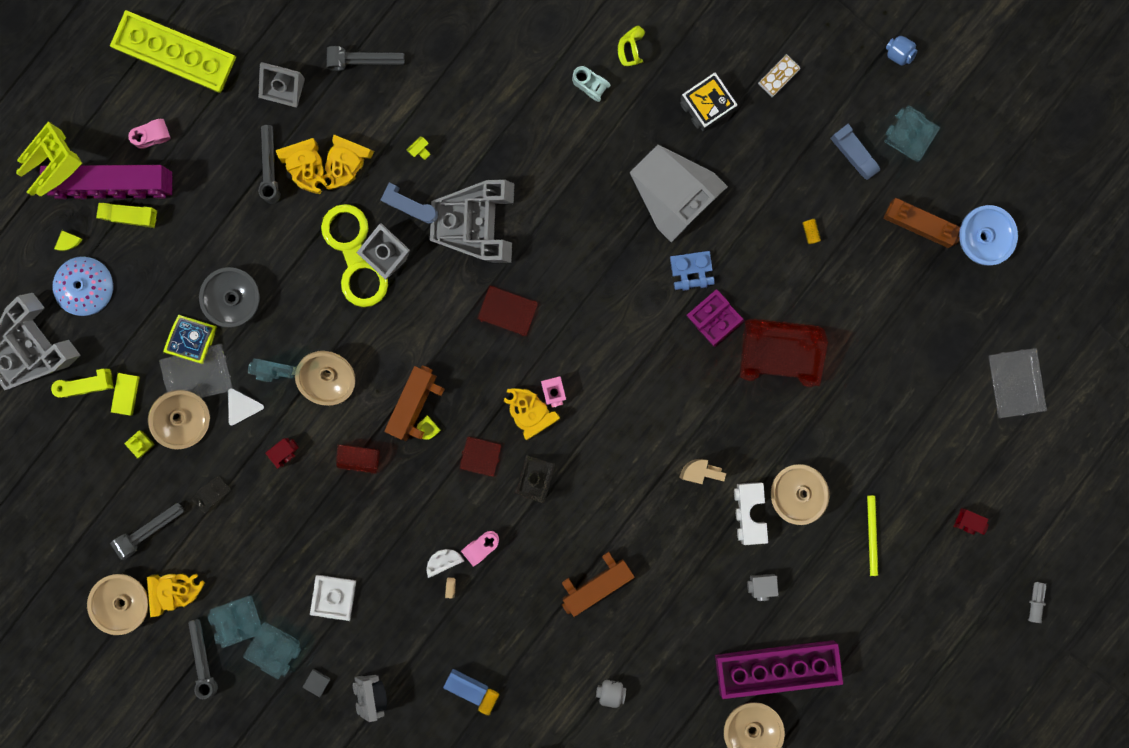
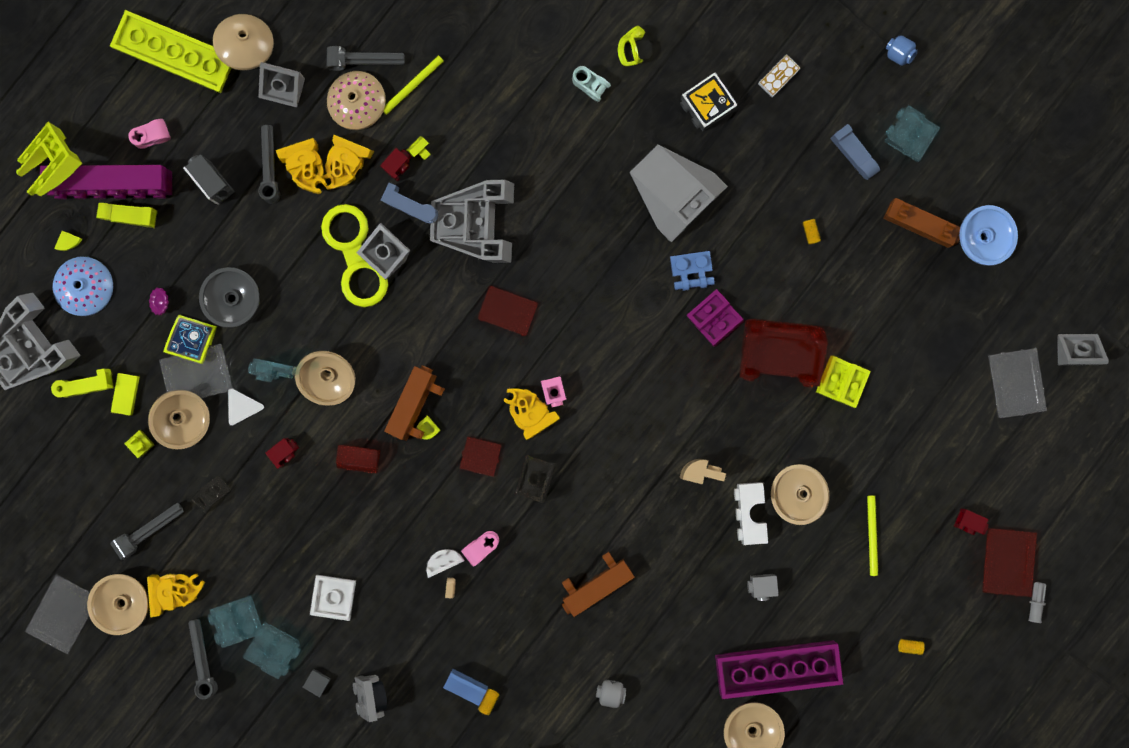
none -> clear piece [25,575,90,654]
none -> magenta piece [149,288,169,315]
none -> dark grey piece [184,154,235,205]
none -> tan dish [213,14,274,70]
none -> tan dish [327,71,386,130]
none -> dark red brick [380,148,411,182]
none -> neon yellow bar [383,55,444,115]
none -> neon yellow slope [816,355,871,408]
none -> yellow piece [898,639,924,655]
none -> clear red piece [982,528,1037,597]
none -> light grey slope [1057,334,1109,365]

